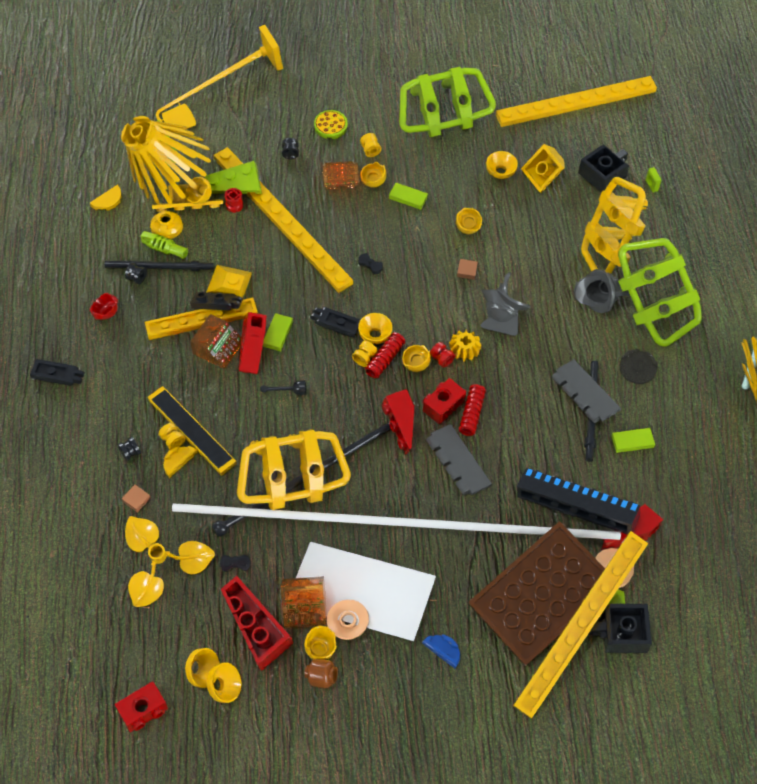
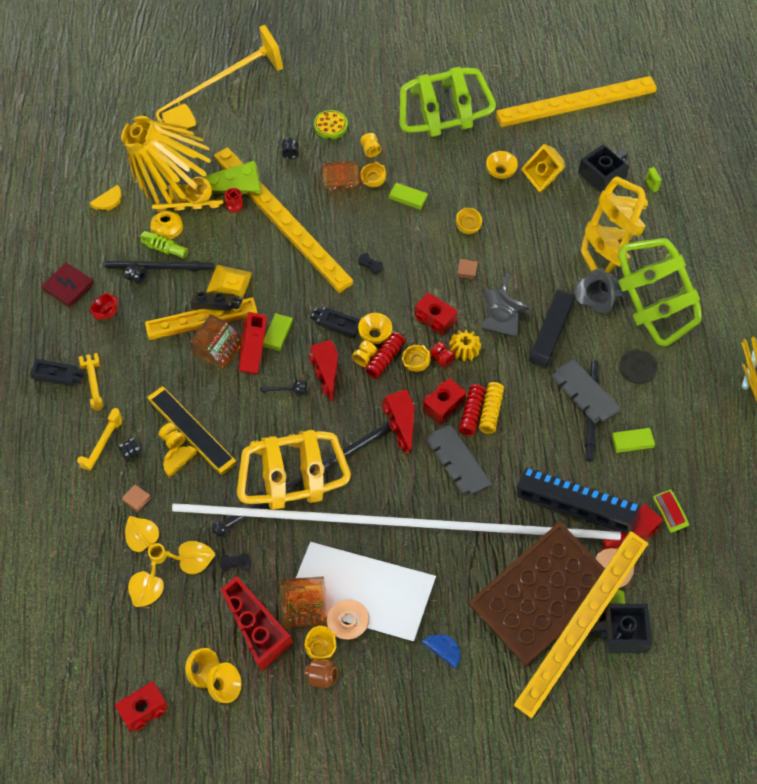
none -> dark red tile [41,262,94,307]
none -> yellow hinge [77,408,123,471]
none -> yellow hinge [79,353,103,411]
none -> red slope [308,340,338,401]
none -> red brick [414,292,458,336]
none -> yellow piece [479,382,504,434]
none -> black beam [529,289,575,368]
none -> slope [652,489,689,533]

